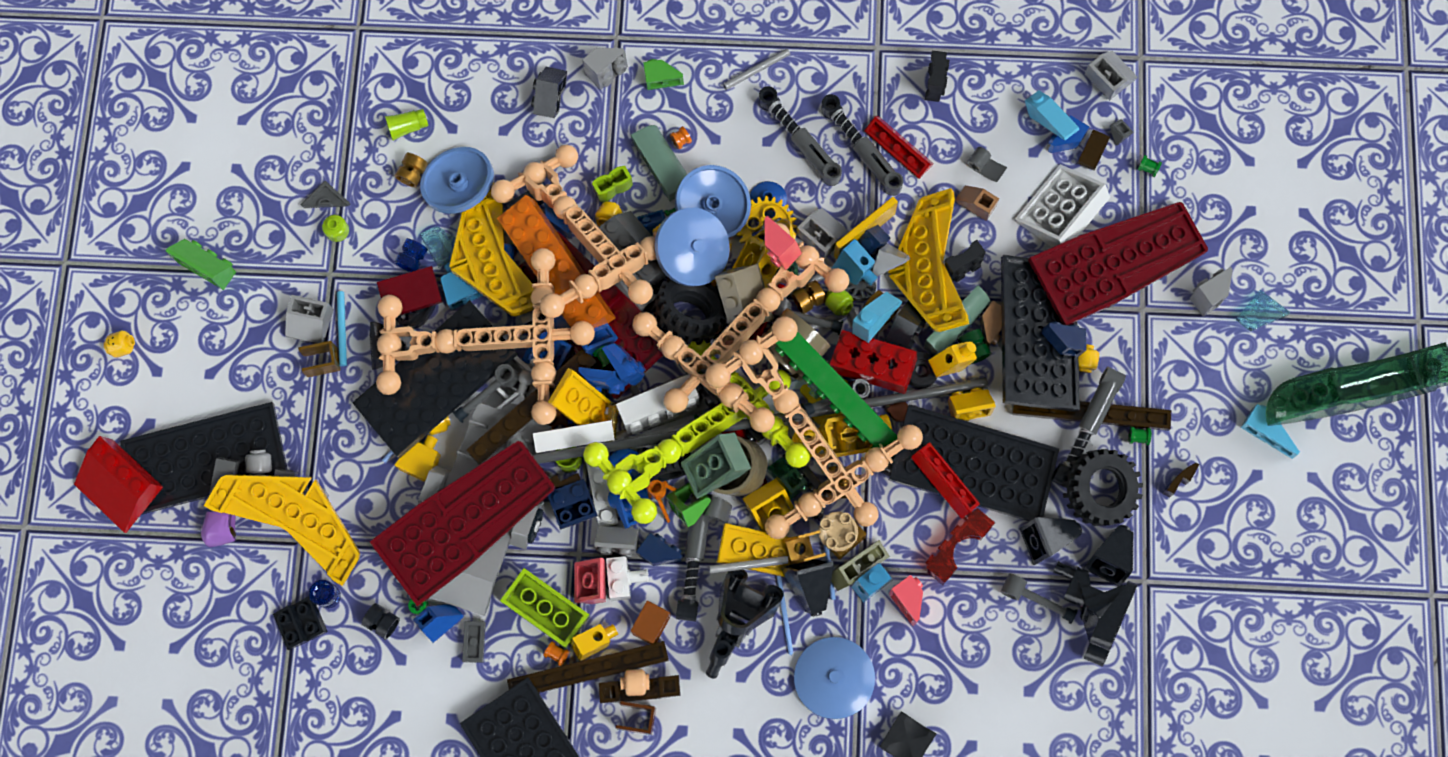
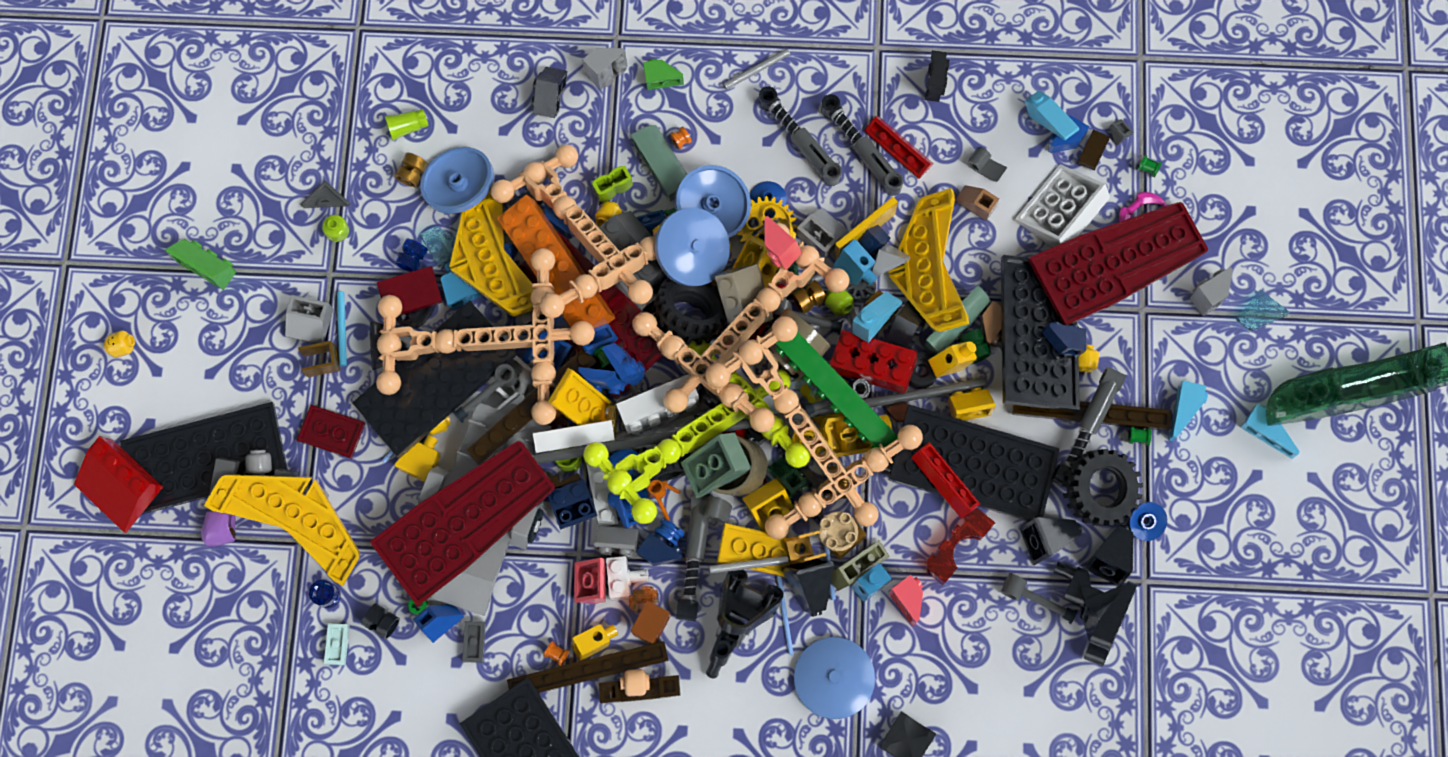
black slope [273,596,328,650] -> none
lime brick [500,568,590,649] -> none
reddish brown piece [615,701,657,735] -> none
bright green tile [666,483,711,527] -> none
black brick [944,240,986,282] -> none
light grey slope [1085,51,1138,101] -> none
dark brown slope [1163,463,1200,498] -> none
none -> dark red tile [296,405,366,459]
none -> light aqua plate [324,624,350,666]
none -> clear orange bracket [629,586,659,615]
none -> blue wheel [654,518,685,546]
none -> dark pink piece [1119,192,1167,222]
none -> blue dish [1129,502,1167,541]
none -> medium azure slope [1169,381,1208,442]

